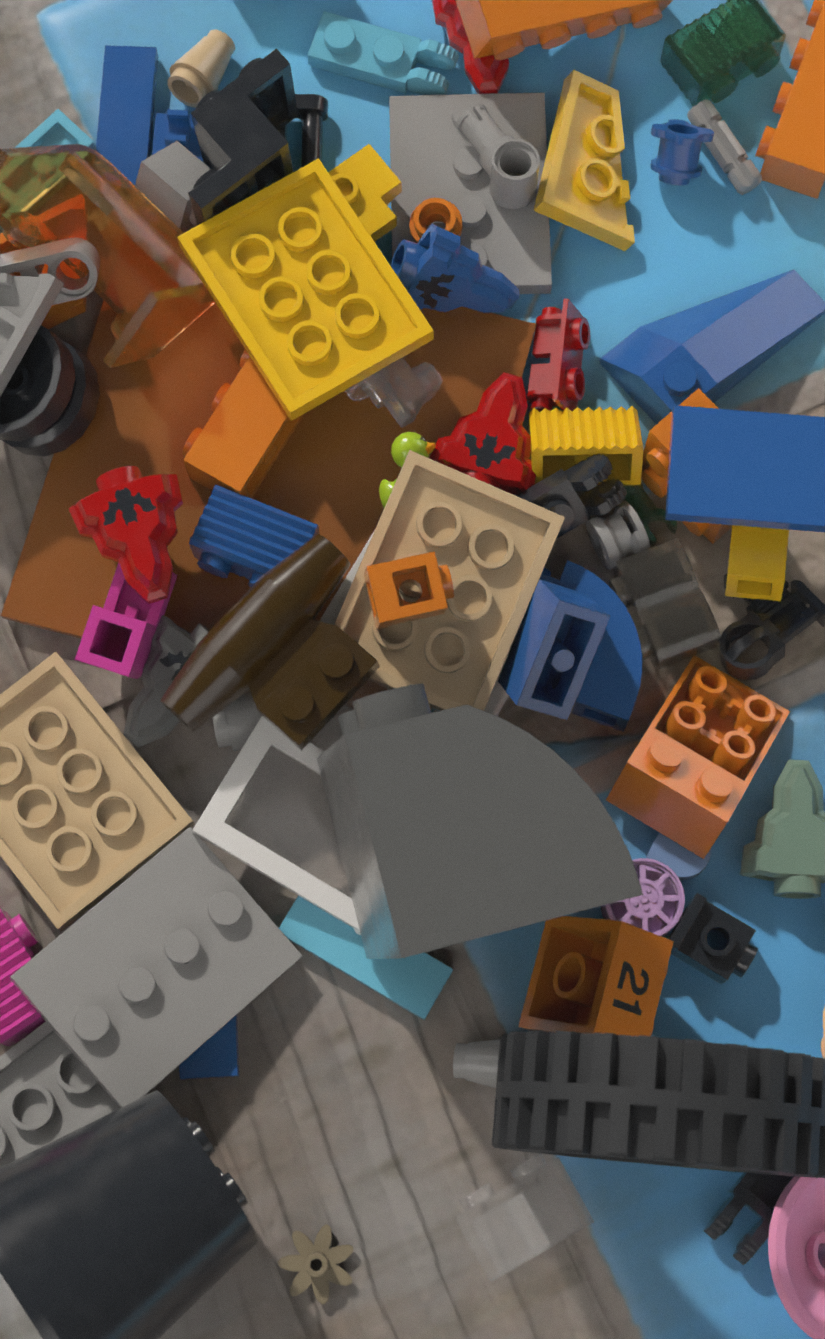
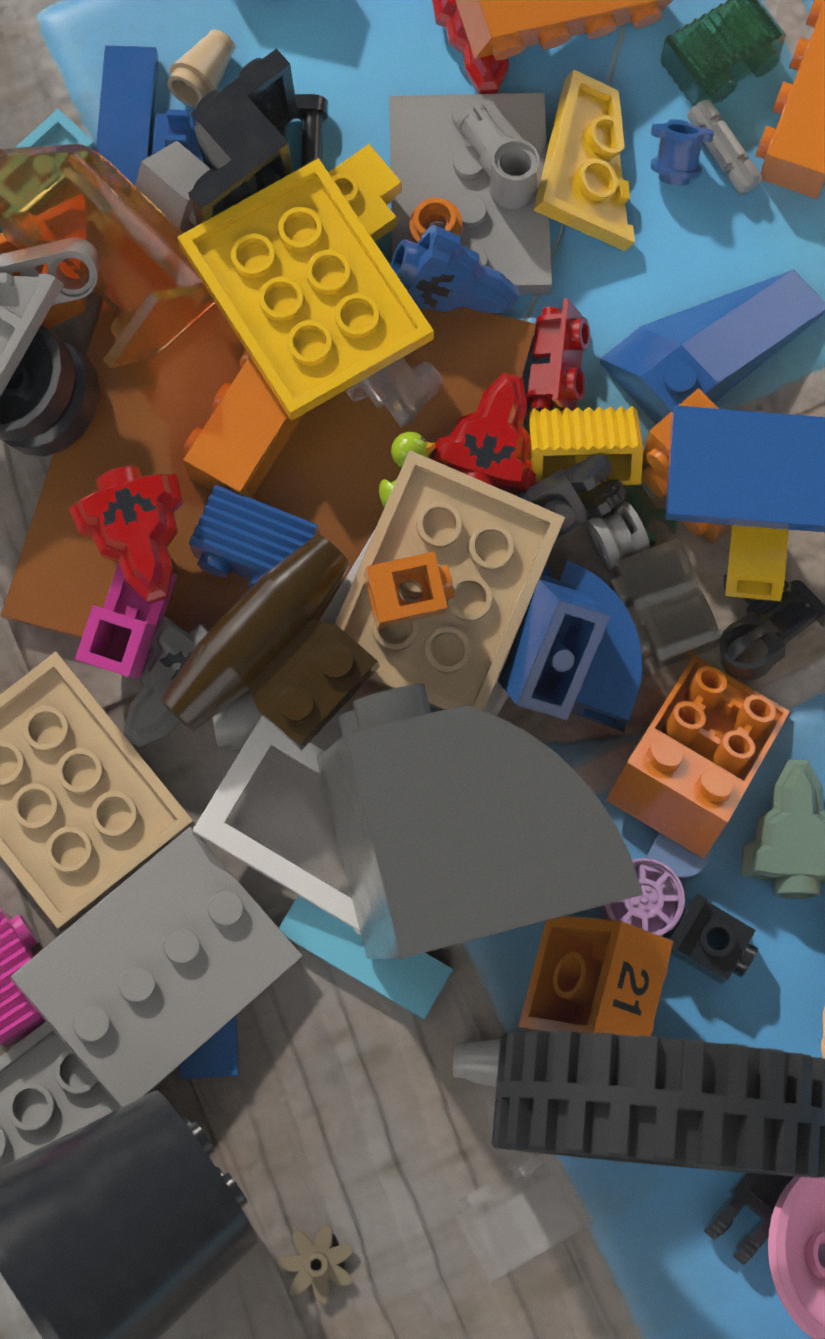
medium azure hinge [307,11,459,95] -> none

